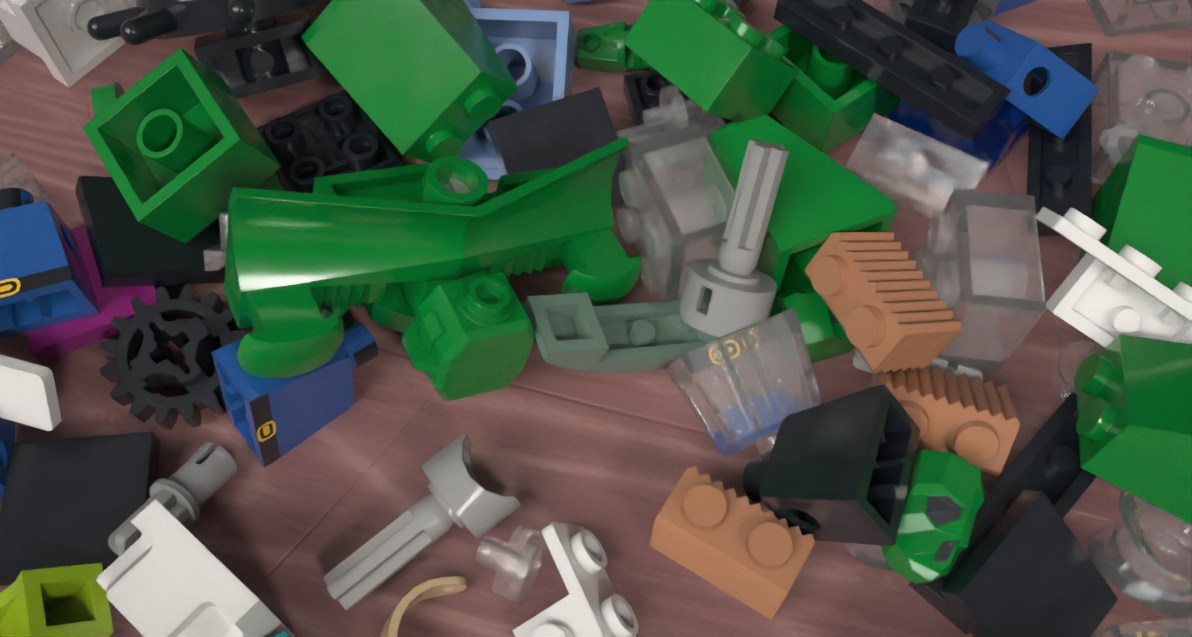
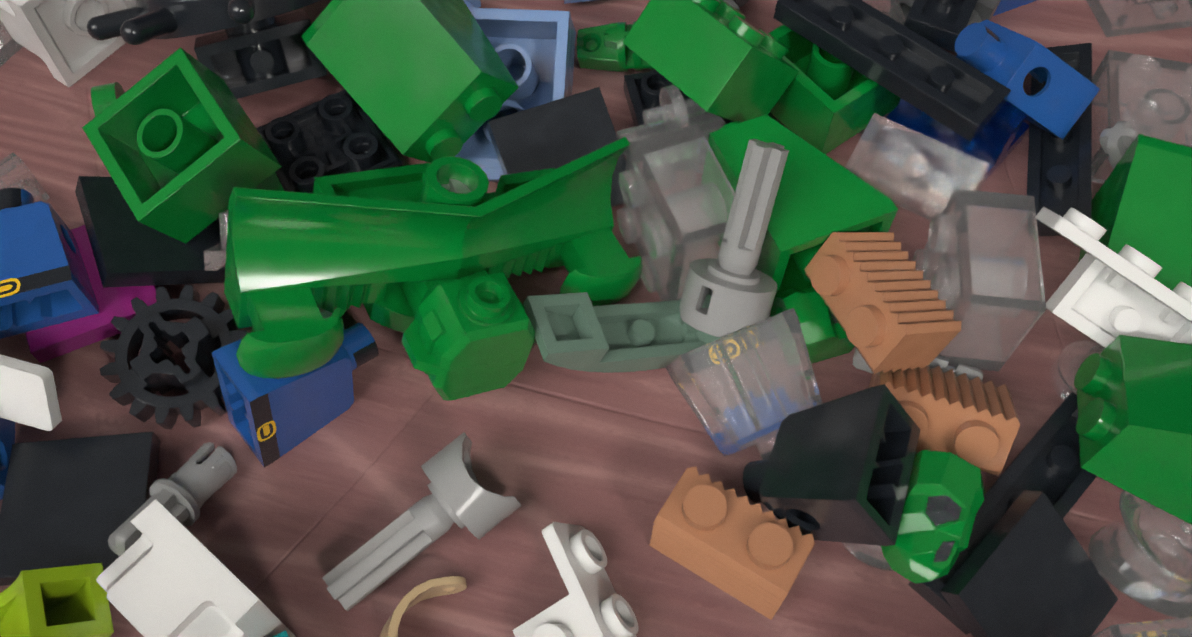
clear tile [476,524,547,604] -> none

